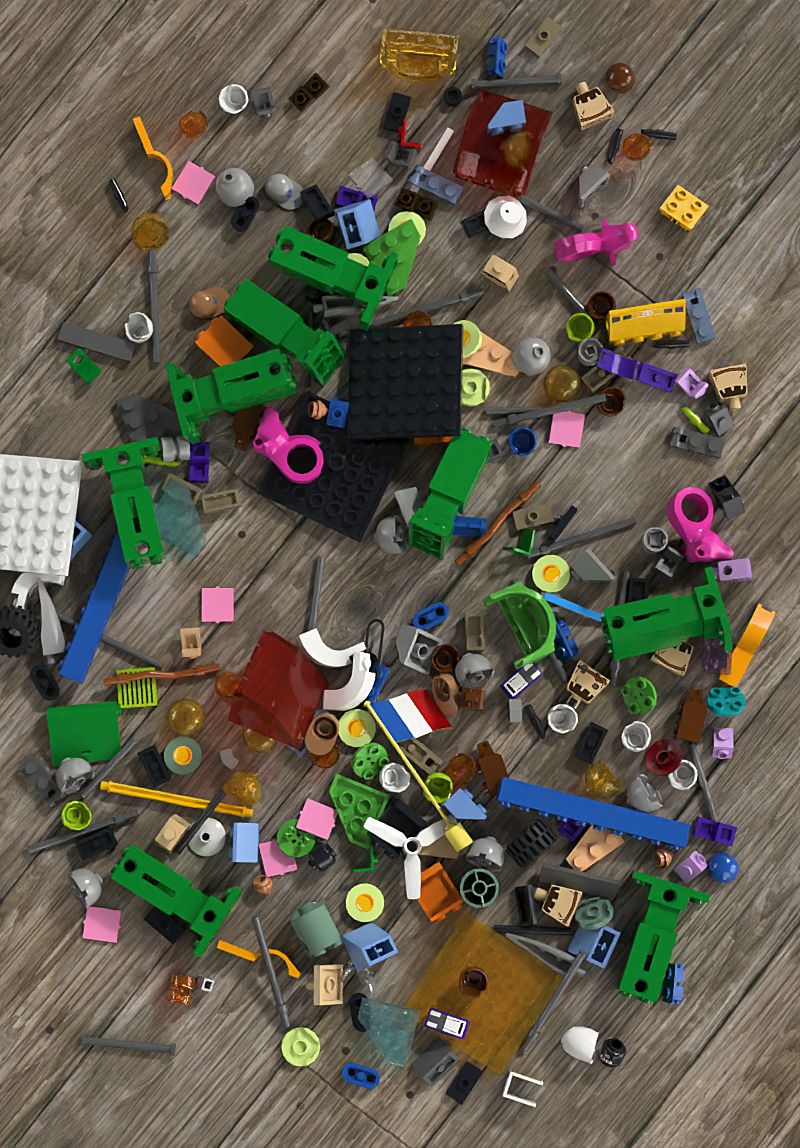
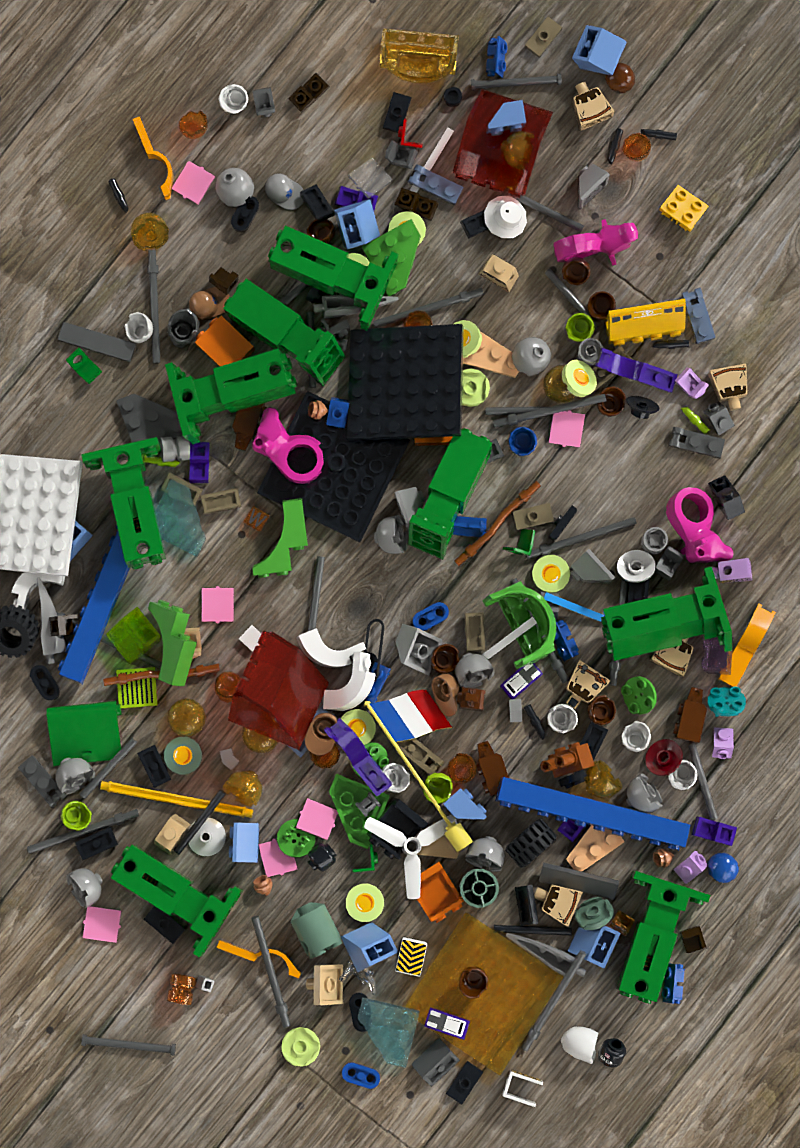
none -> dark brown panel [49,614,78,637]
none -> clear neon green slope [106,607,161,665]
none -> bright green arch [148,600,197,686]
none -> dark grey hair [167,308,199,348]
none -> dark brown panel [209,267,239,295]
none -> white tile [239,625,266,652]
none -> clear orange tile [244,506,270,532]
none -> bright green arch [252,498,308,578]
none -> dark purple piece [324,718,392,797]
none -> dark grey bush [355,792,381,817]
none -> piece [395,937,427,977]
none -> white sticker [482,617,537,659]
none -> dark orange brick [540,742,595,778]
none -> black plate [558,769,588,789]
none -> reddish brown hair [562,257,590,285]
none -> yellowish green tile [562,360,597,397]
none -> medium blue slope [572,25,627,75]
none -> reddish brown hair [587,695,616,725]
none -> clear orange tile [609,910,635,936]
none -> white dish [617,550,655,583]
none -> black piece [626,396,660,419]
none -> dark brown panel [679,926,707,953]

